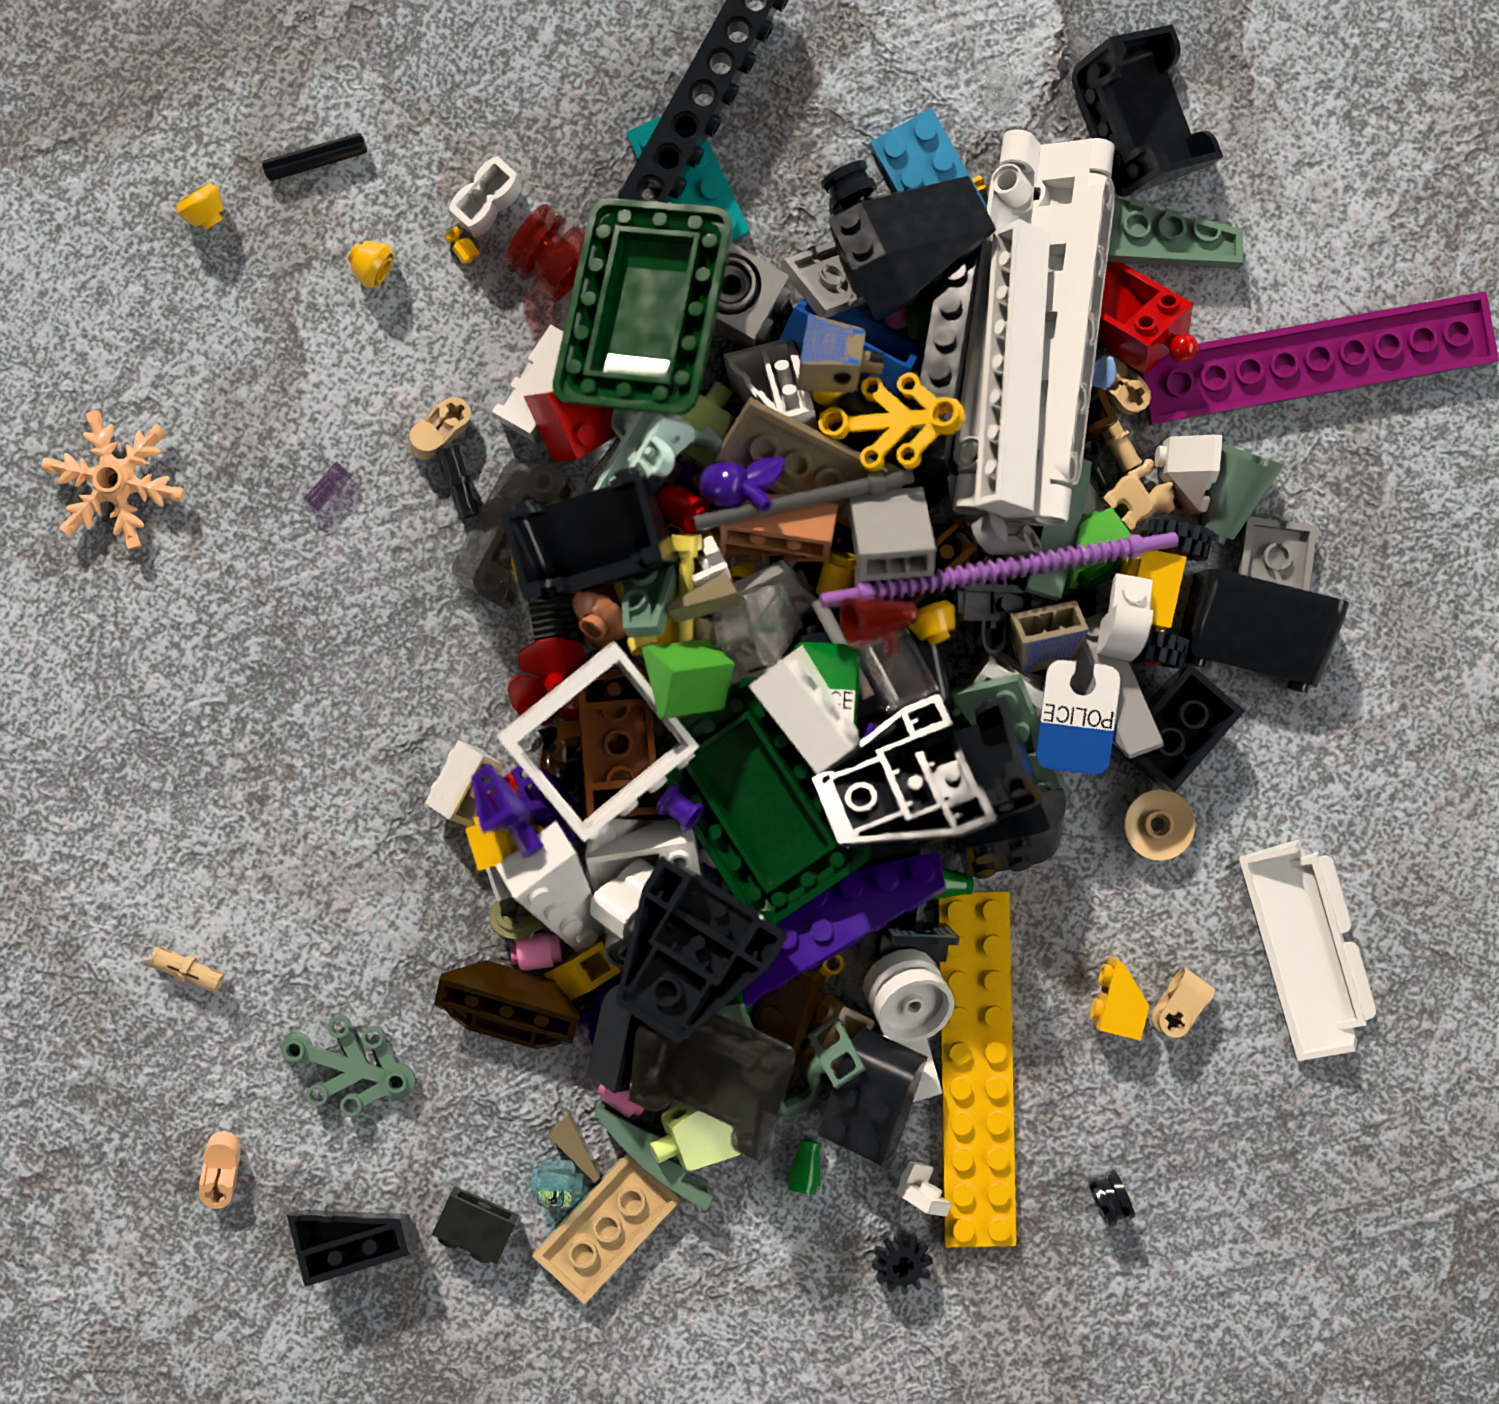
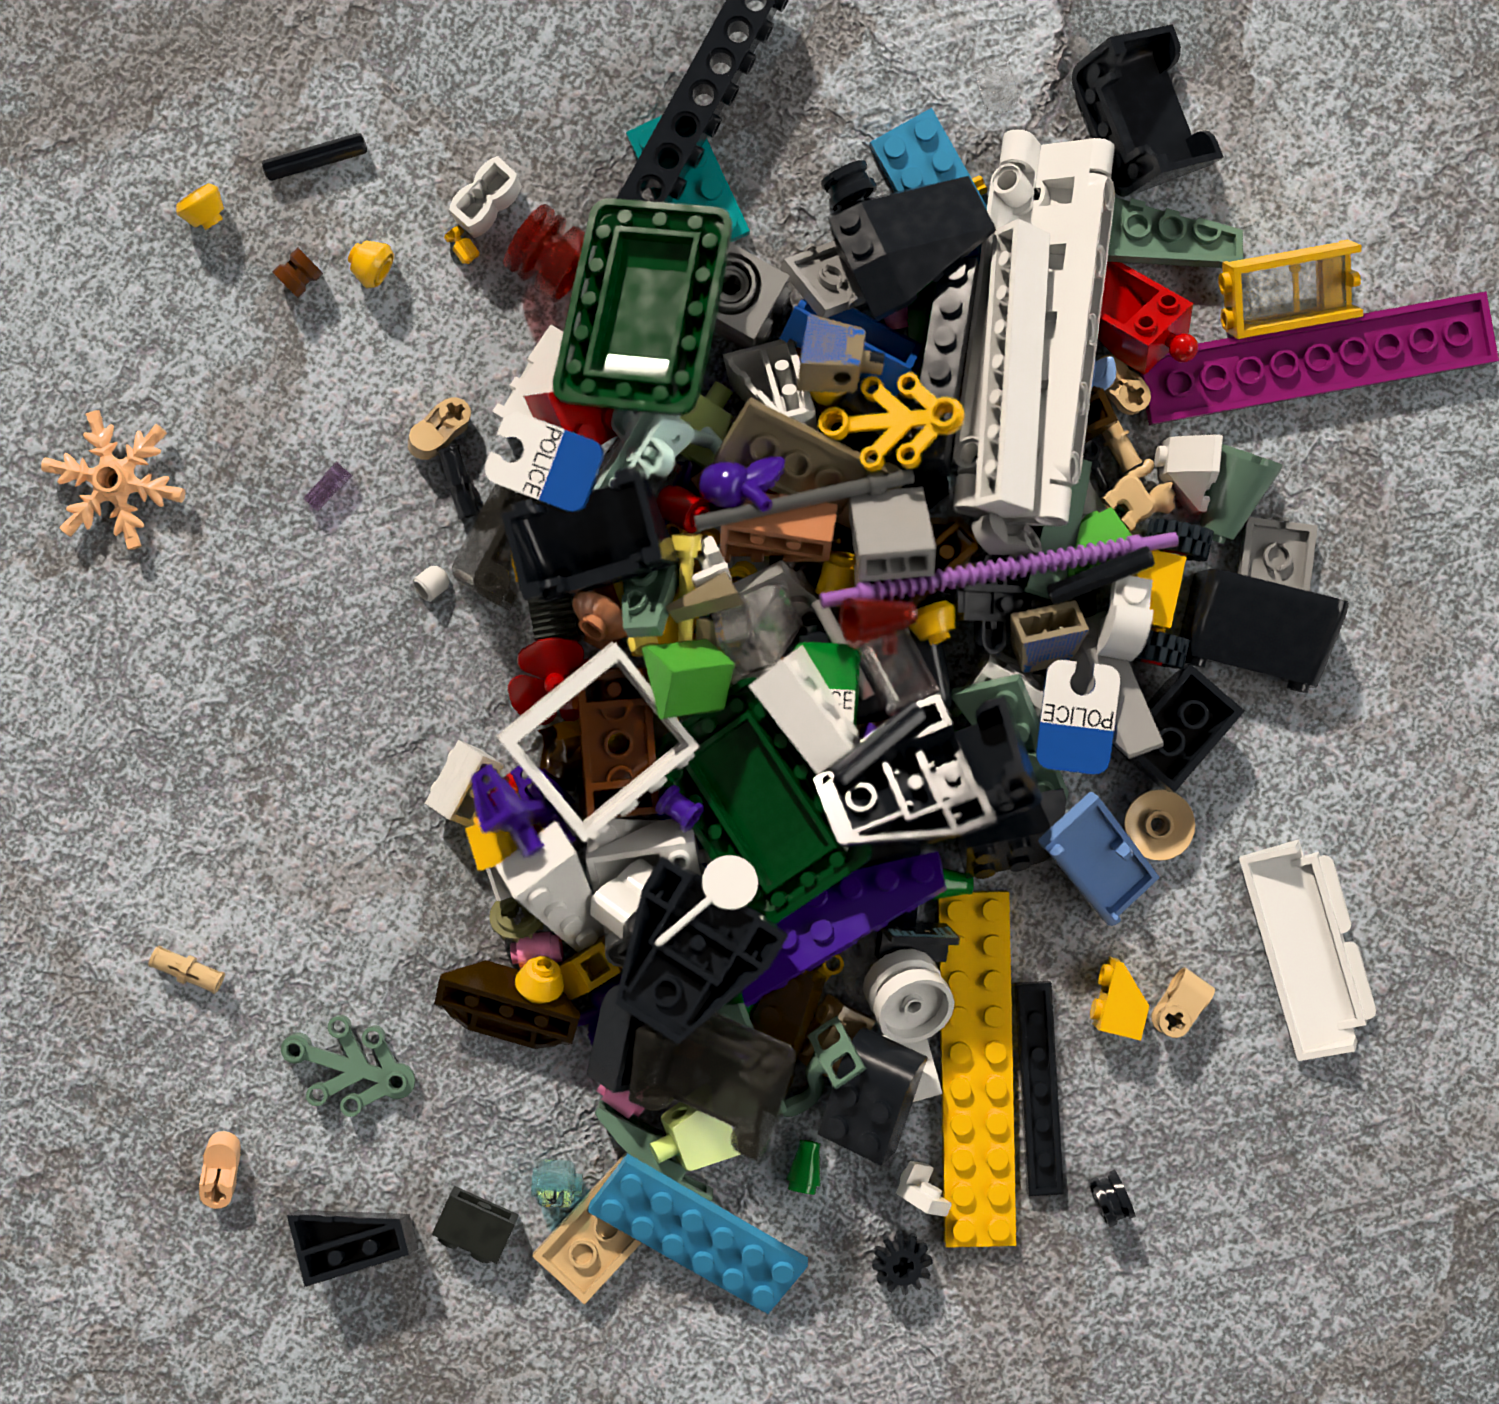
dark tan piece [548,1111,601,1182] -> none
none -> reddish brown wheel [272,247,323,298]
none -> white piece [413,566,450,601]
none -> piece [485,412,604,512]
none -> yellow cone [515,956,564,1004]
none -> dark azure plate [588,1153,808,1314]
none -> white piece [655,855,758,947]
none -> black axle [831,701,925,784]
none -> black tile [1014,981,1064,1197]
none -> medium blue container [1038,792,1160,926]
none -> black axle [1047,546,1155,605]
none -> door [1218,239,1363,339]

